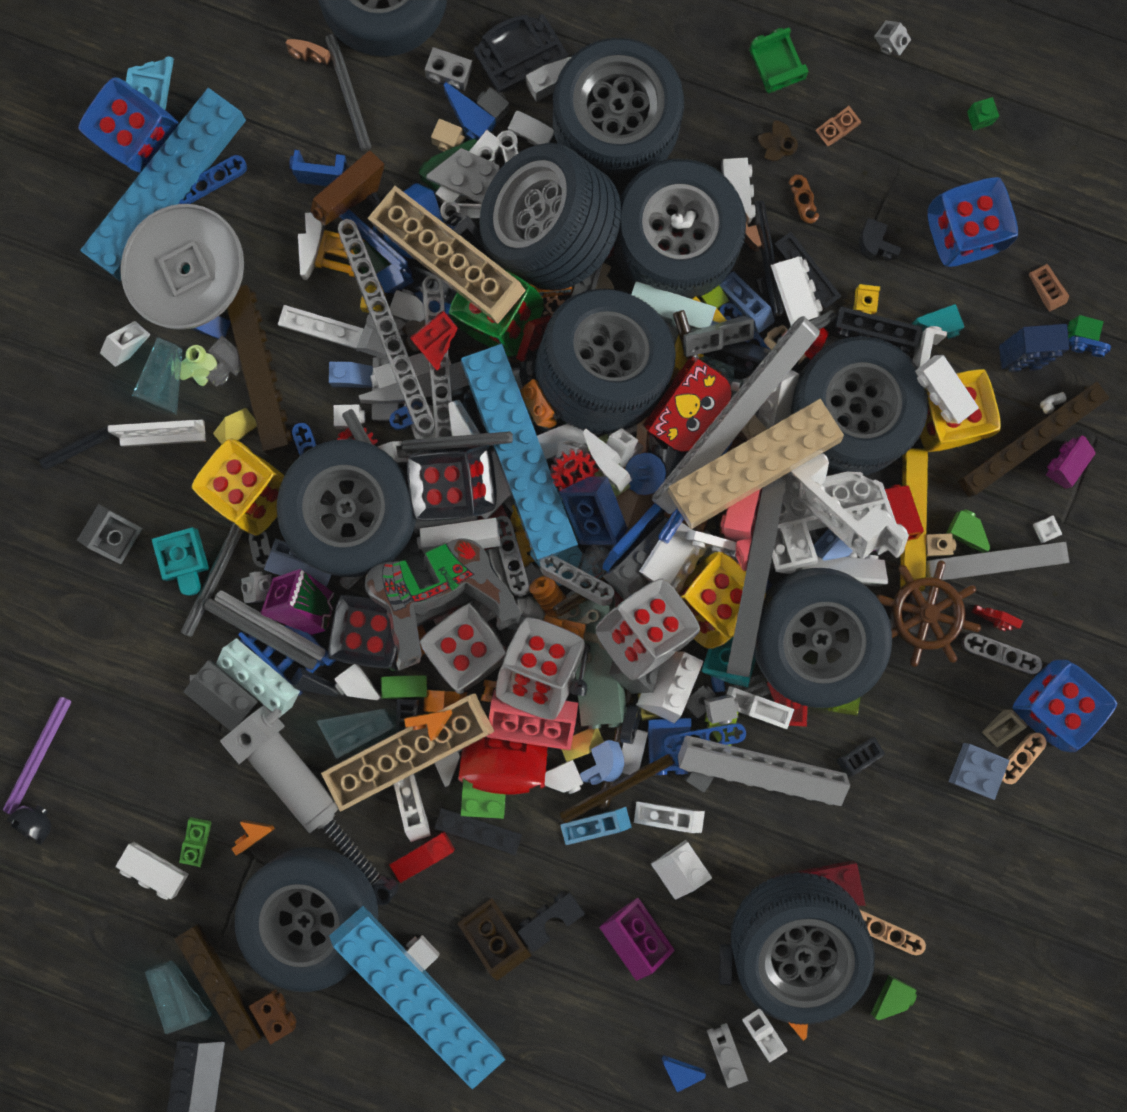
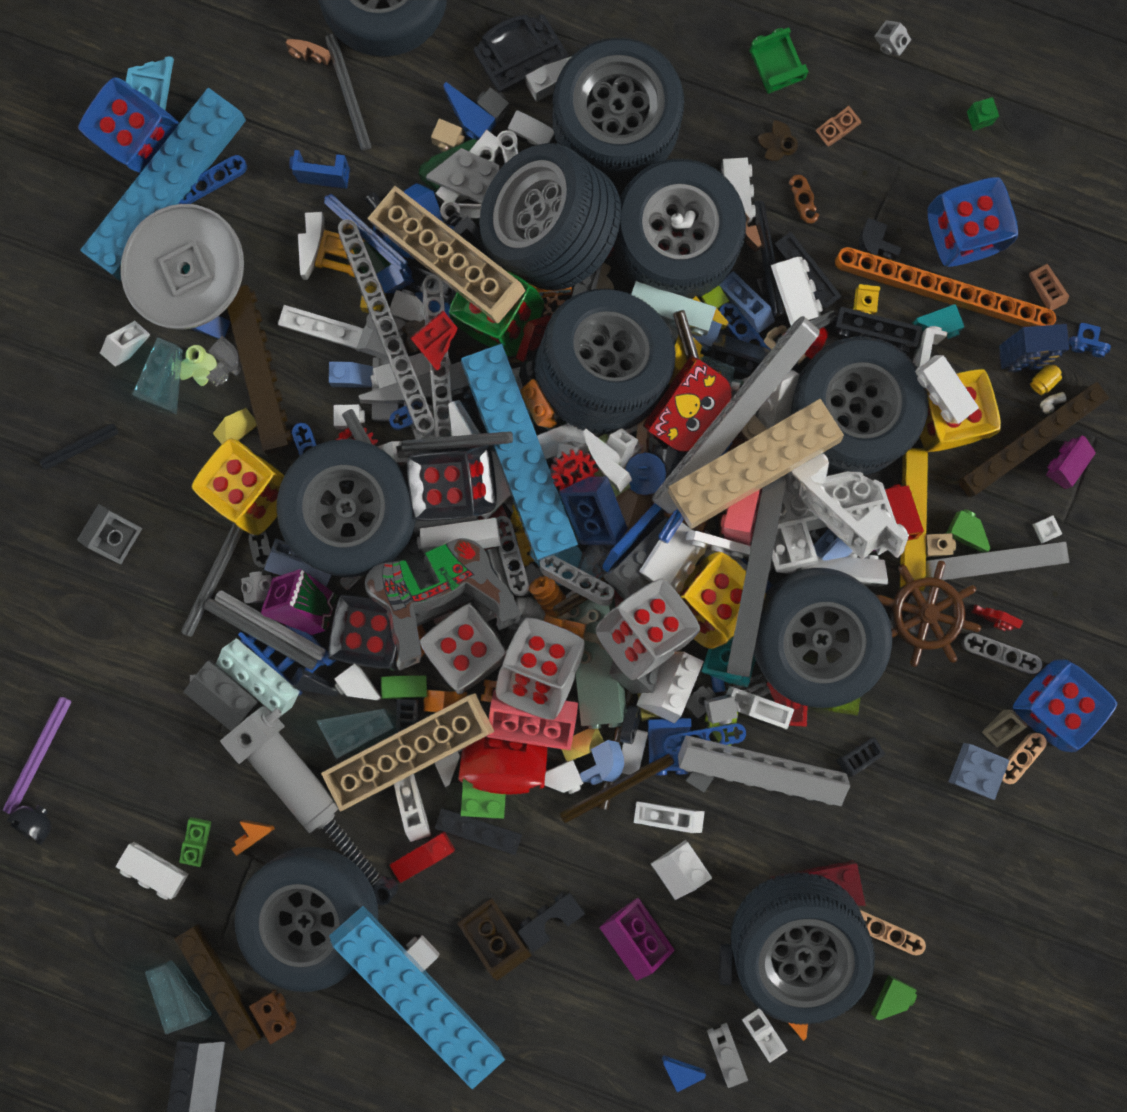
white fence [108,420,206,447] -> none
teal brick [152,527,209,596] -> none
reddish brown slope [310,151,385,226] -> none
orange slope [404,710,452,741] -> none
light grey brick [425,47,473,91] -> none
dark azure slope [560,807,632,845] -> none
black hinge [570,644,591,696] -> none
dark grey slope [683,315,754,357] -> none
coral slope [735,538,752,571] -> none
green brick [1067,315,1104,341] -> none
none -> orange beam [835,247,1056,327]
none -> yellow brick [1030,365,1062,395]

